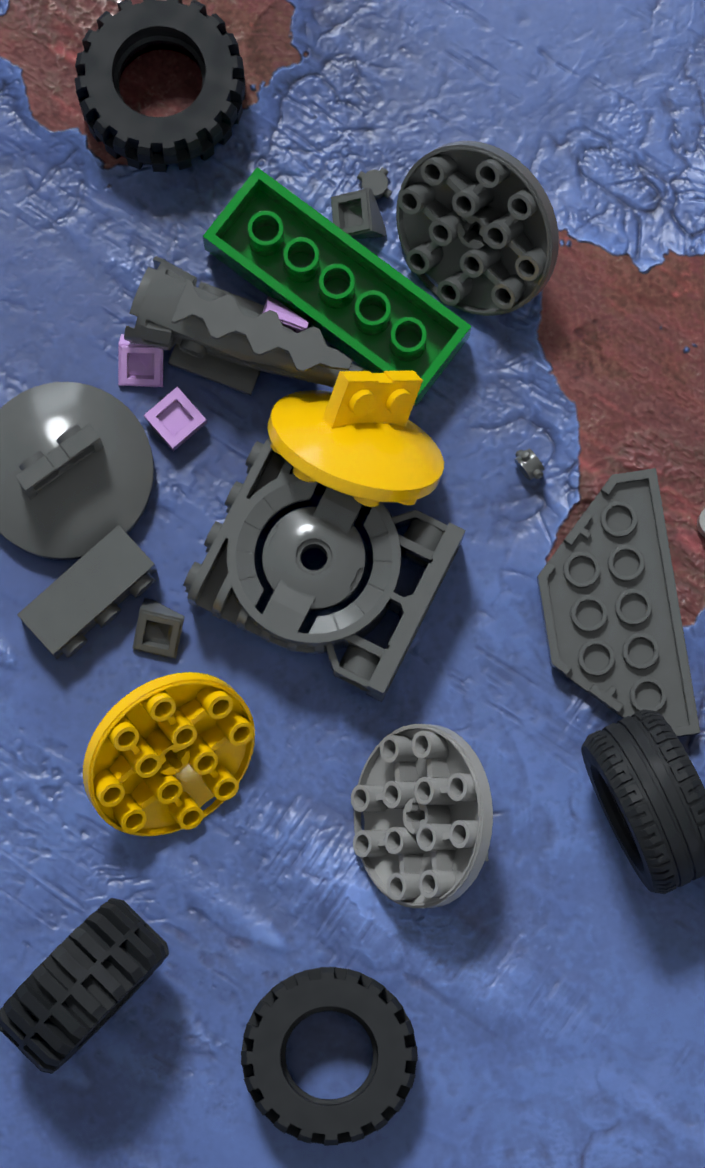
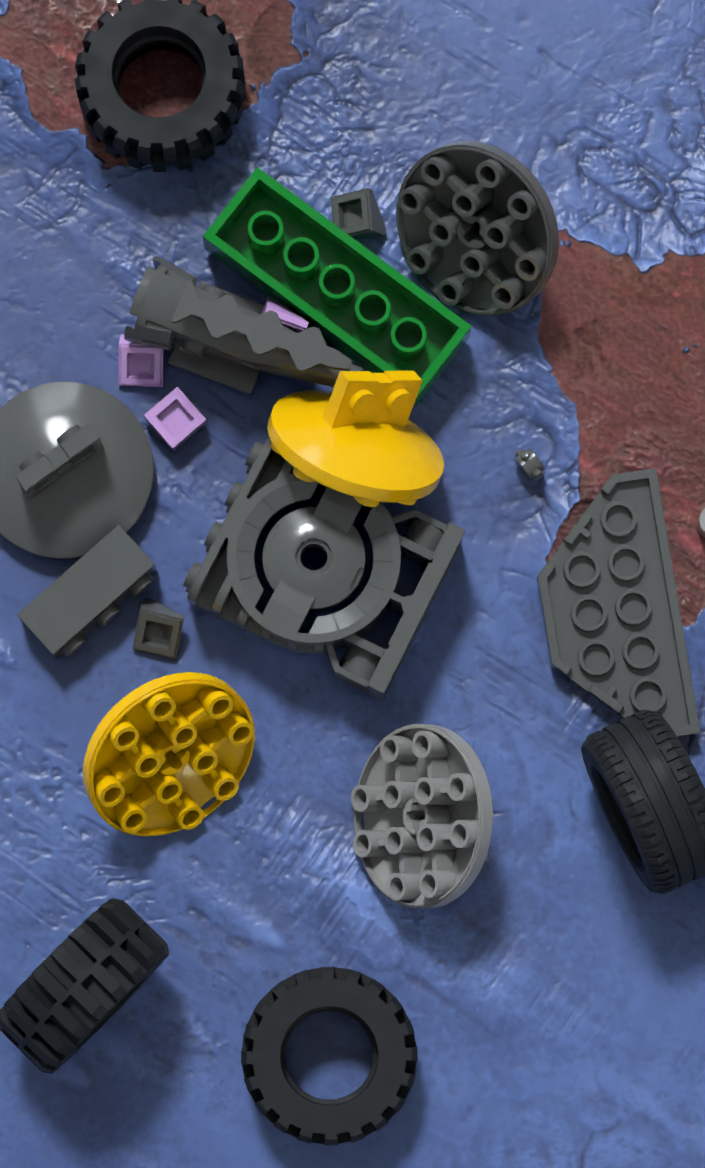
dark grey piece [357,167,392,200] -> none

